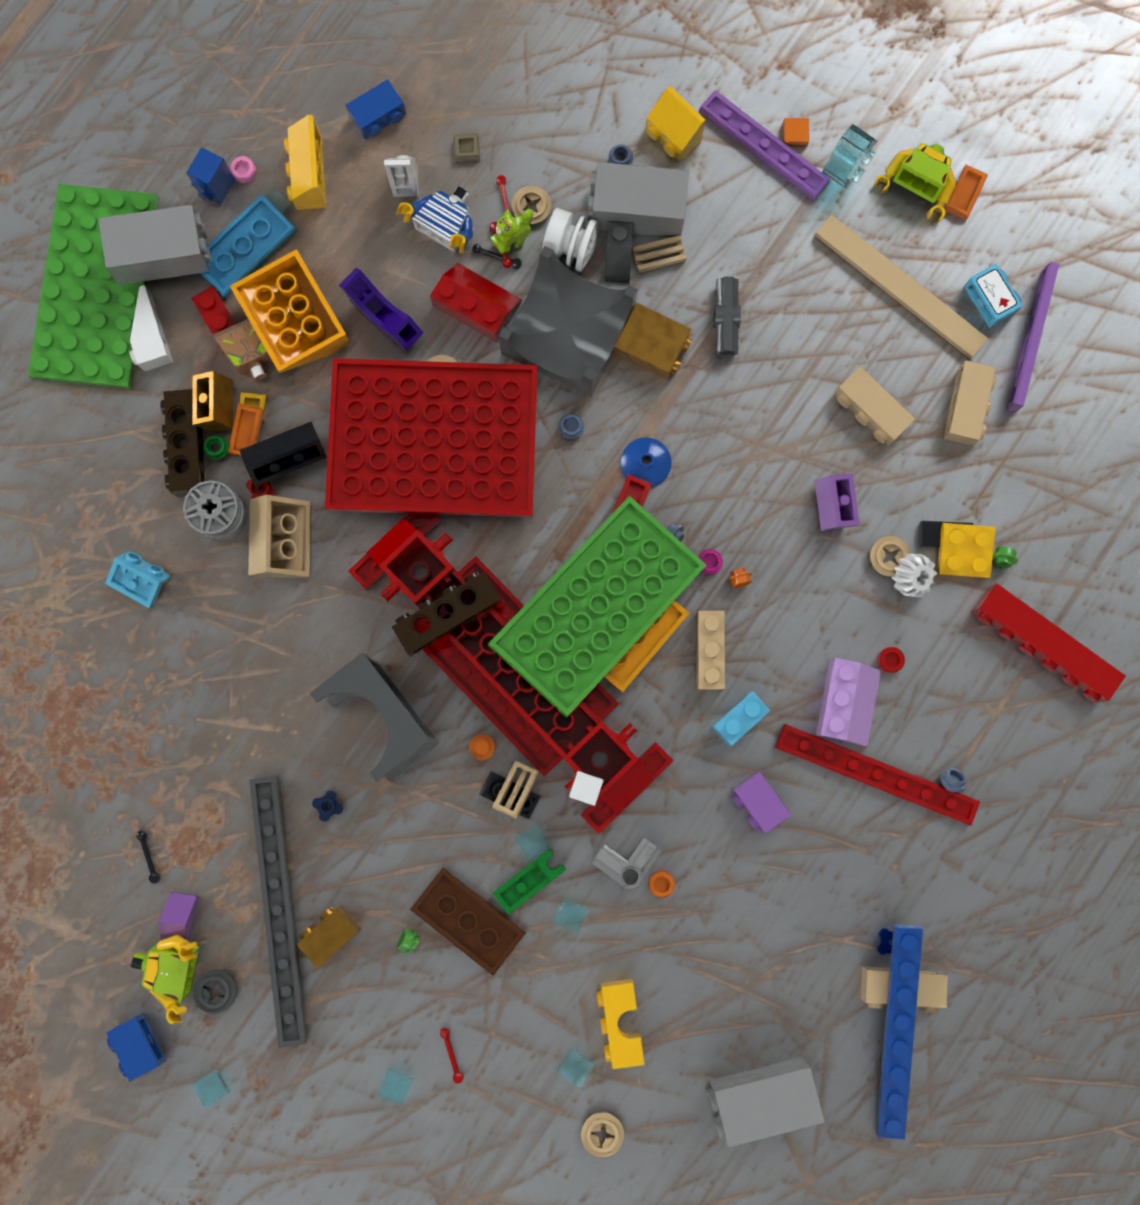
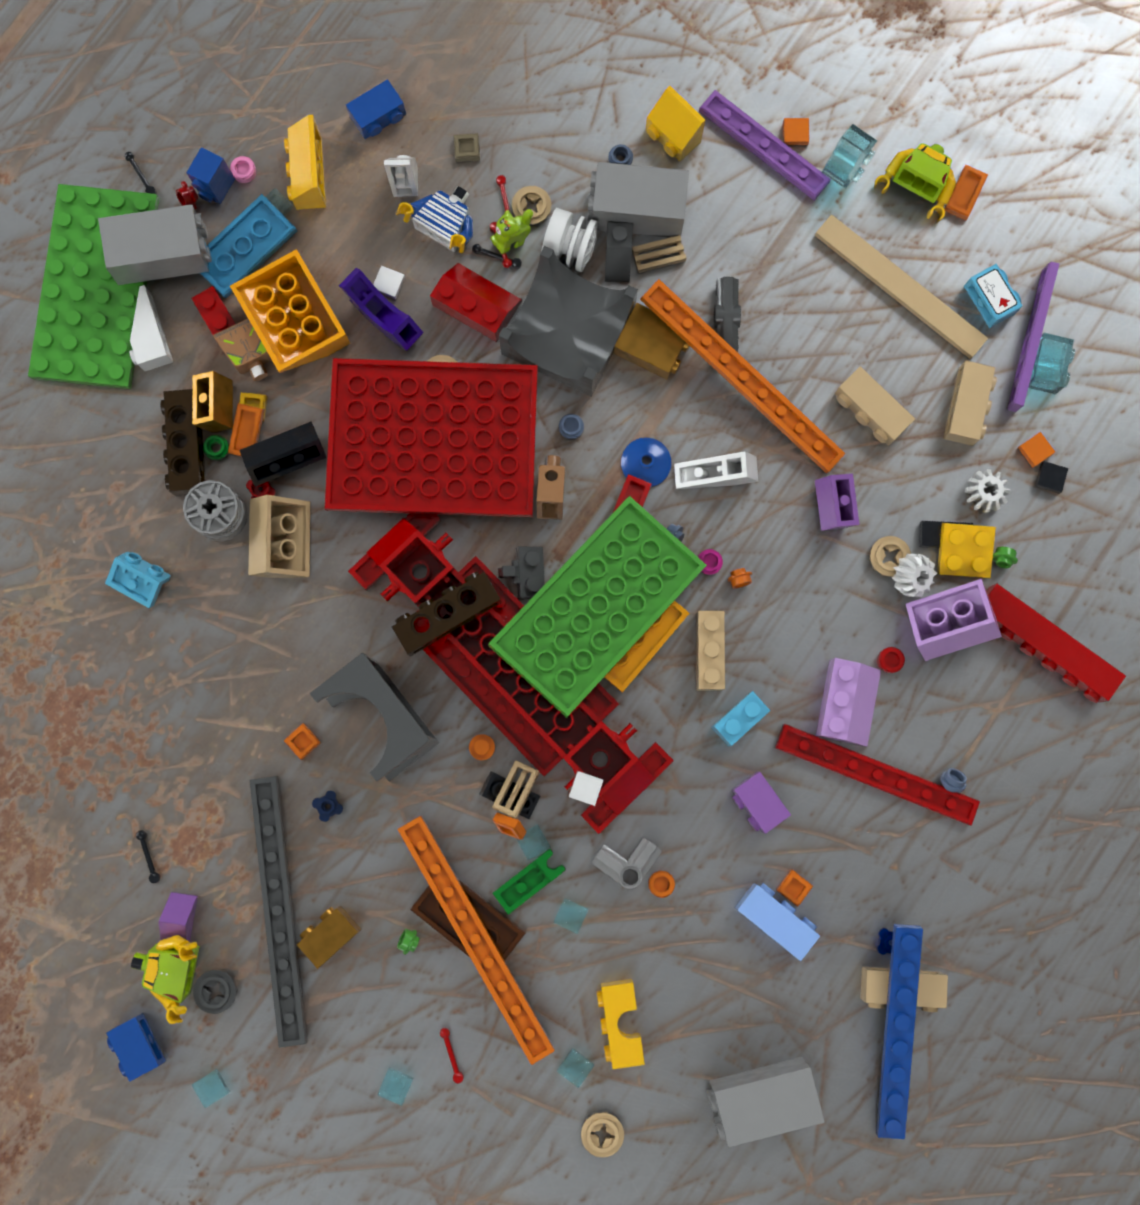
none -> black hinge [124,151,156,194]
none -> red plate [176,181,198,210]
none -> orange tile [284,723,322,760]
none -> white tile [373,266,405,300]
none -> orange plate [397,815,555,1065]
none -> orange tile [493,812,526,840]
none -> dark grey hinge [498,546,545,599]
none -> medium nougat torso [537,455,565,520]
none -> orange plate [640,279,846,473]
none -> white slope [674,451,758,489]
none -> light blue brick [735,883,820,961]
none -> orange tile [776,869,813,907]
none -> lavender slope [906,579,1002,661]
none -> white gear [964,469,1011,513]
none -> orange tile [1018,432,1055,468]
none -> clear light blue brick [1028,333,1075,394]
none -> black tile [1035,461,1069,494]

